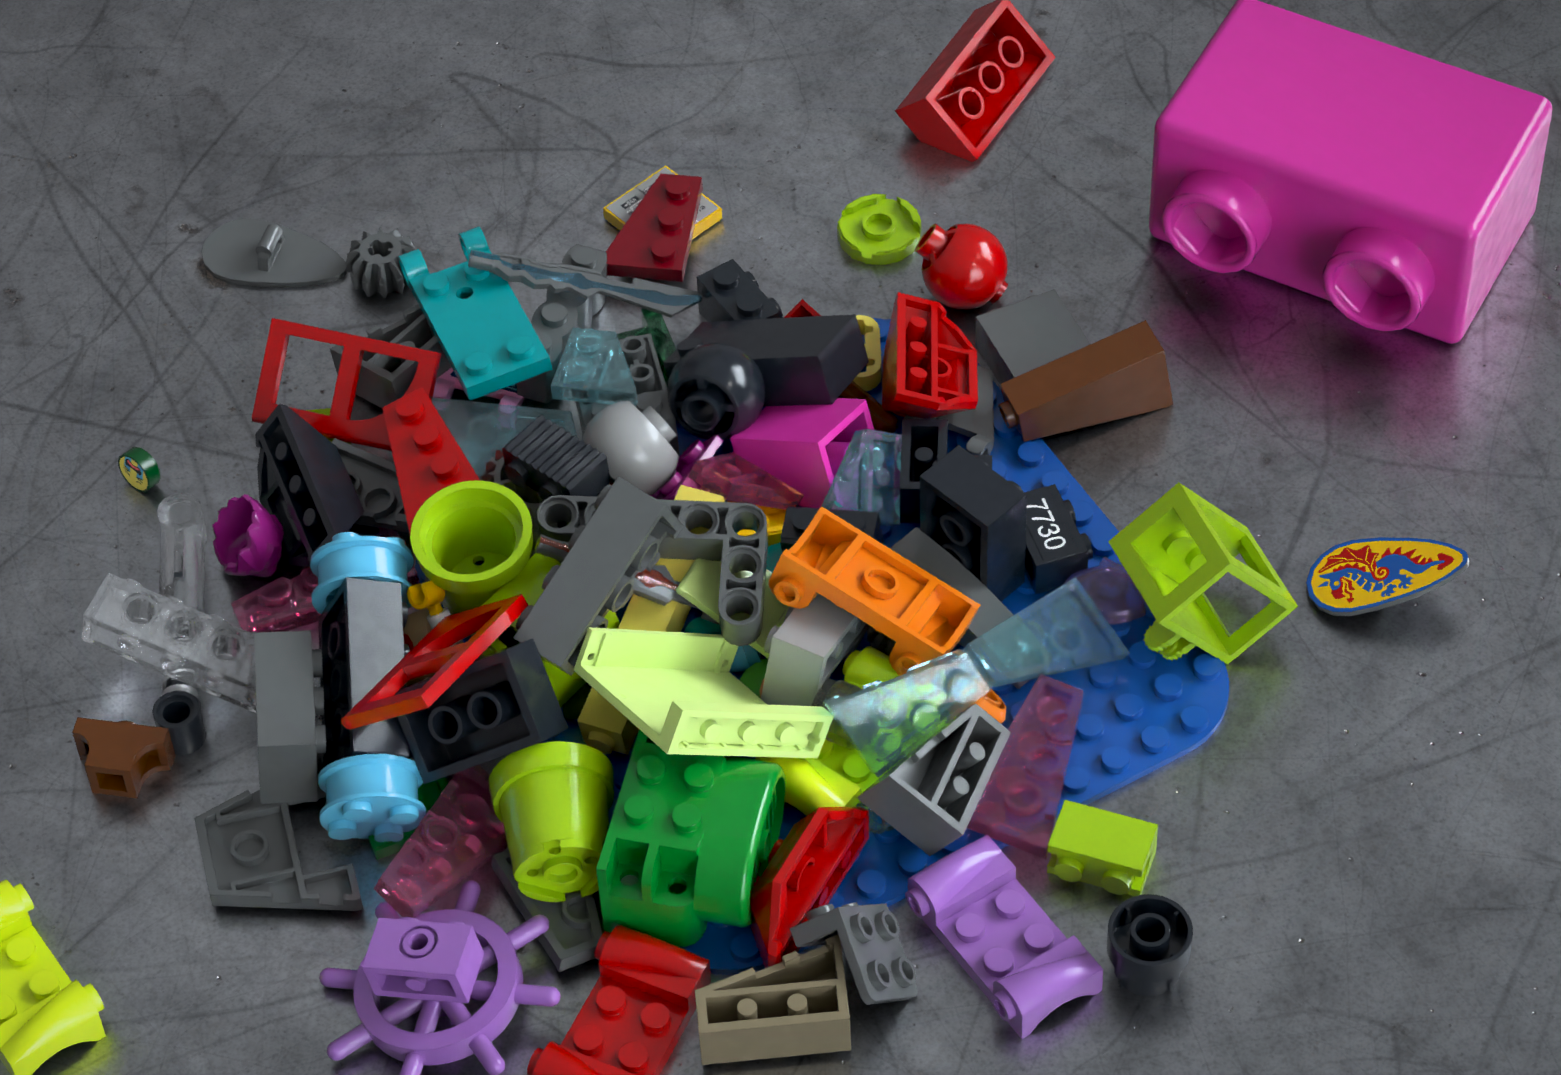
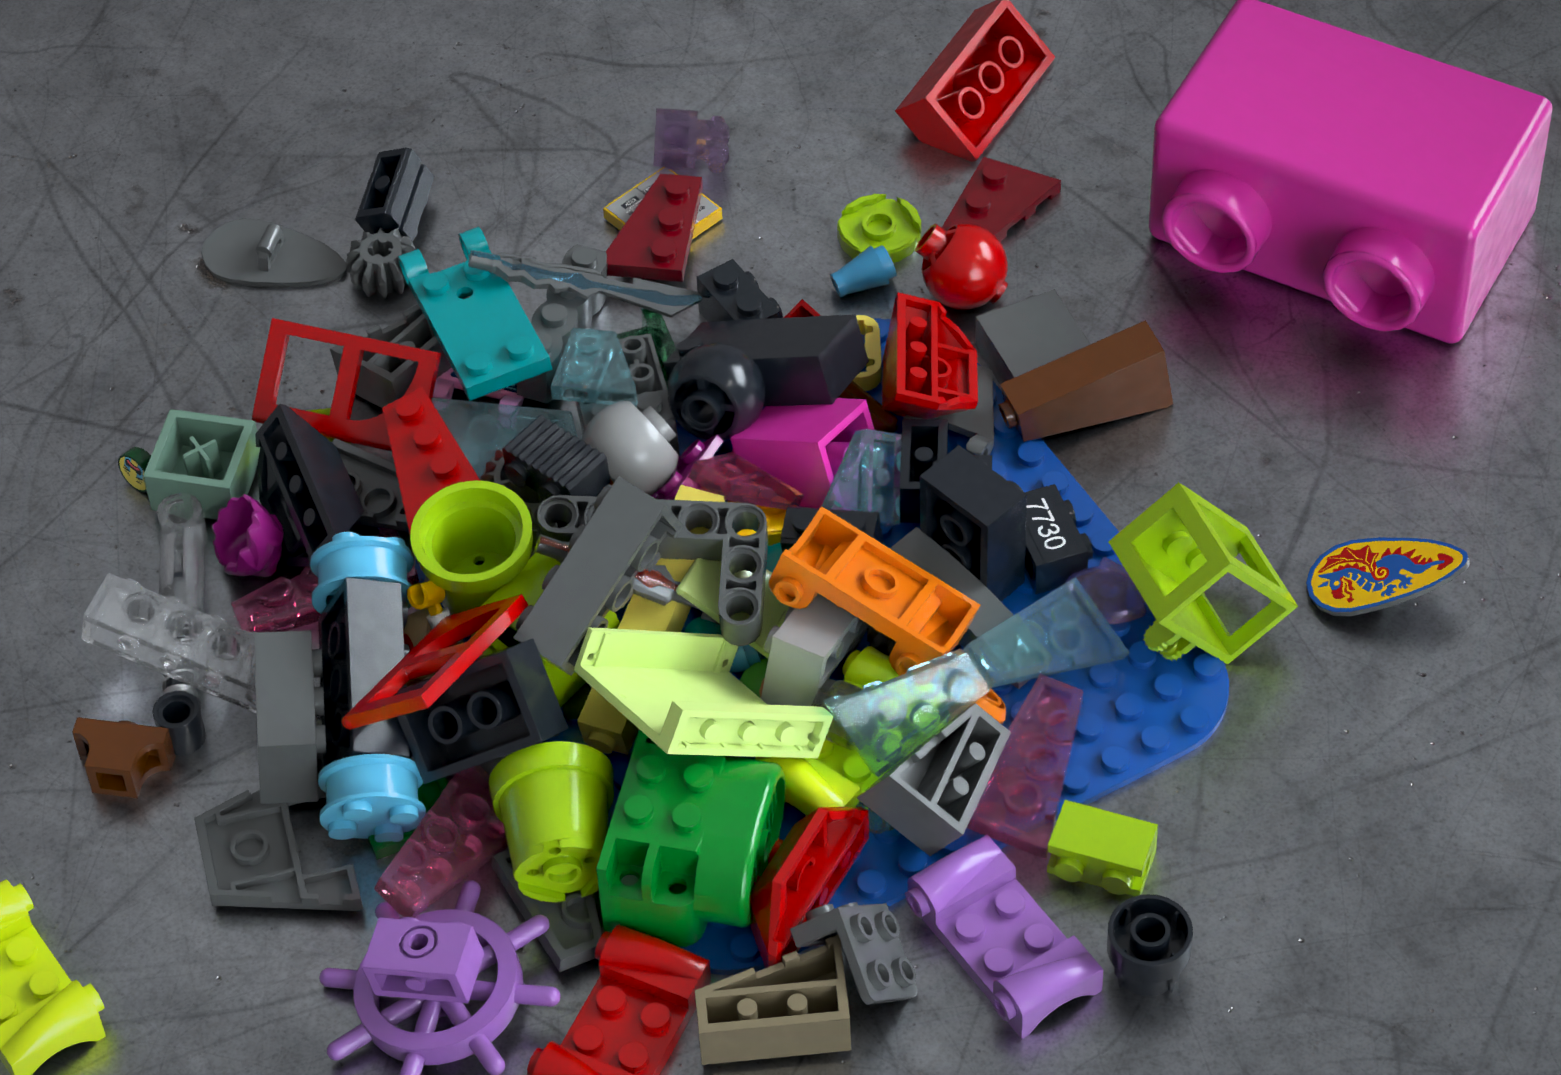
none -> sand green brick [143,409,260,520]
none -> black brick [355,147,435,242]
none -> clear purple plate [653,108,730,173]
none -> dark azure cone [830,245,897,298]
none -> dark red wing [941,157,1061,242]

